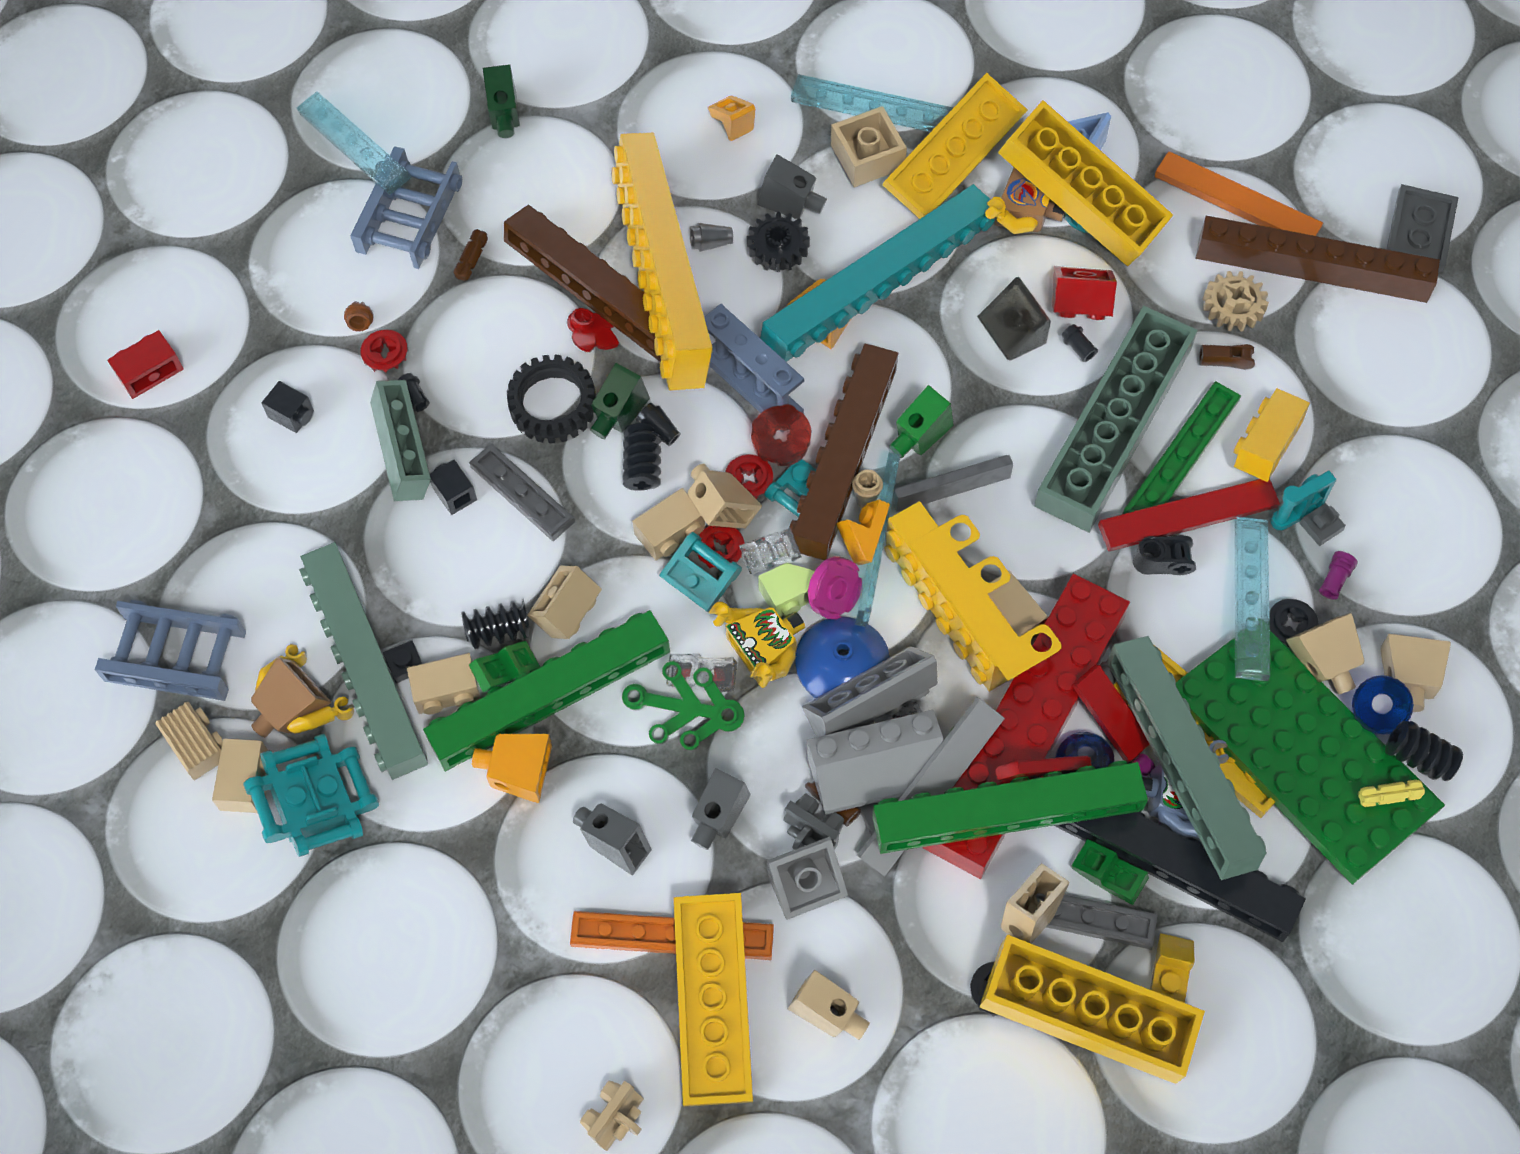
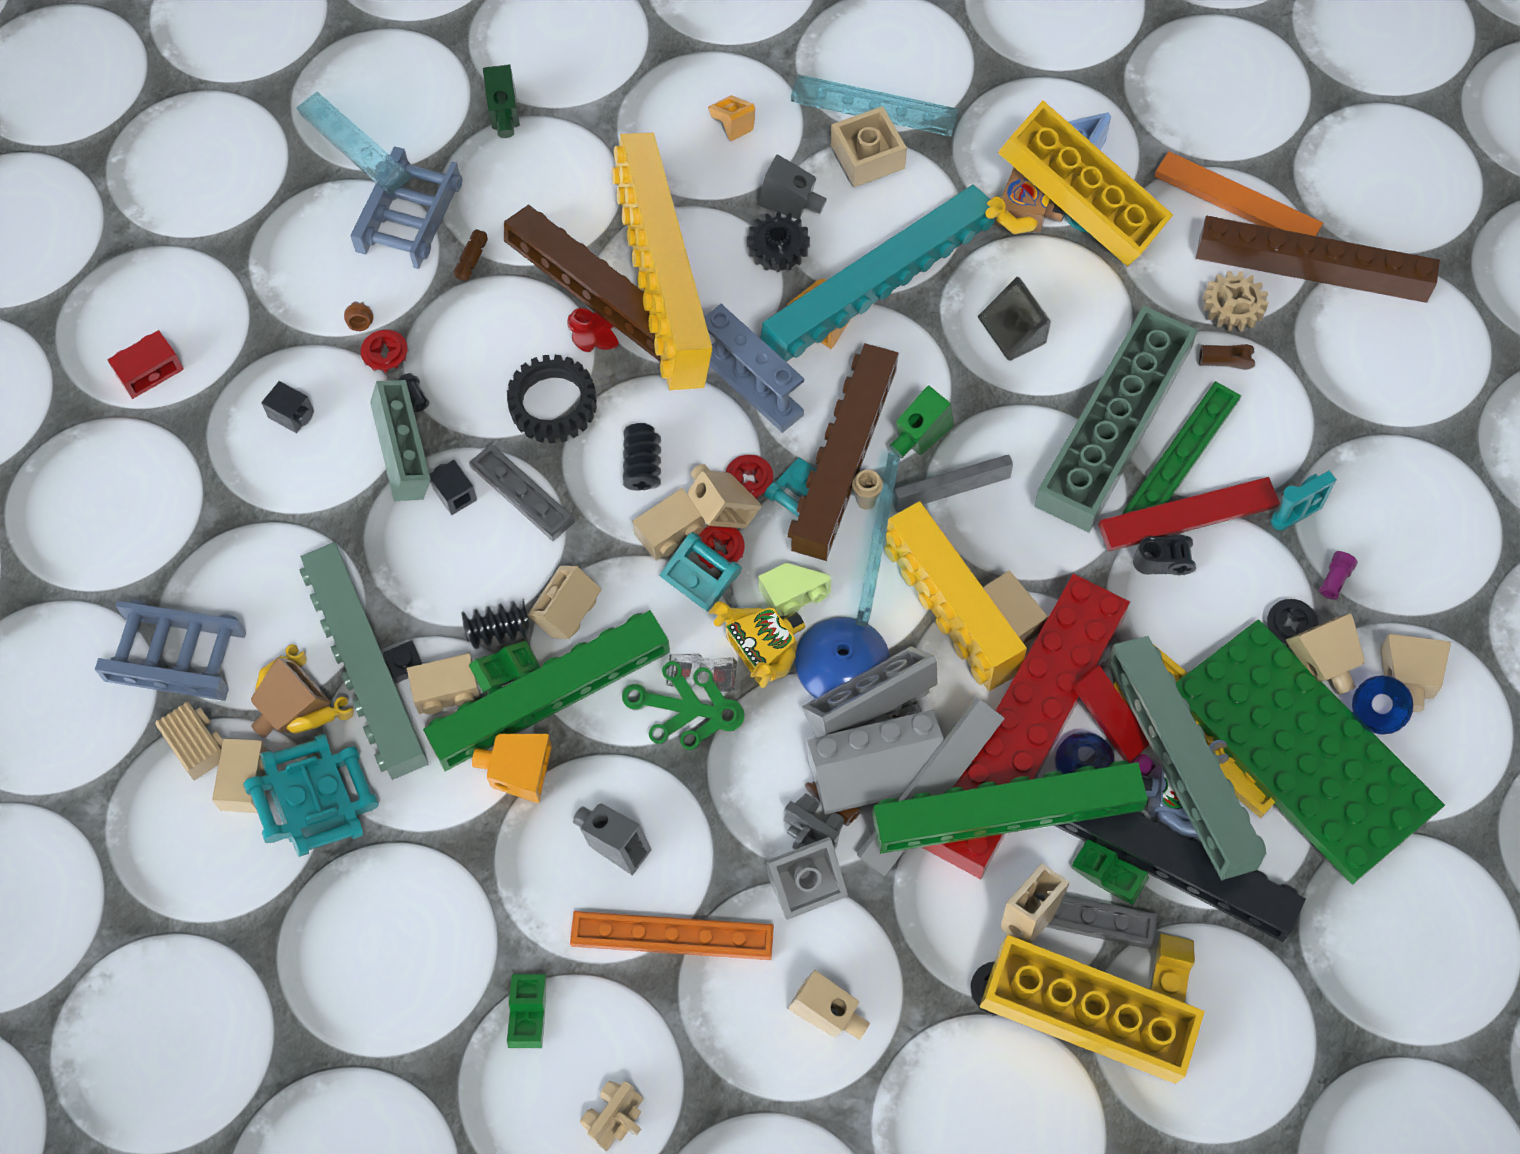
dark green torso [590,363,650,439] -> none
black cone [636,403,681,446] -> none
yellow plate [674,893,753,1107] -> none
flat silver cone [690,223,733,252] -> none
dark grey torso [691,768,751,850] -> none
clear slope [739,528,802,574] -> none
clear red plate [751,404,812,466] -> none
dark pink tile [808,556,862,619] -> none
light orange slope [837,499,890,565] -> none
yellow plate [882,73,1028,219] -> none
yellow piece [909,515,1061,681] -> none
red tile [995,756,1092,781] -> none
red slope [1052,266,1117,320] -> none
black pin [1062,324,1098,362] -> none
yellow brick [1233,388,1310,482] -> none
clear light blue tile [1235,517,1270,681] -> none
dark grey tile [1299,503,1346,546] -> none
light yellow axle [1358,779,1425,807] -> none
black piece [1385,721,1463,781] -> none
dark grey plate [1387,184,1459,273] -> none
none -> green slope [507,974,546,1048]

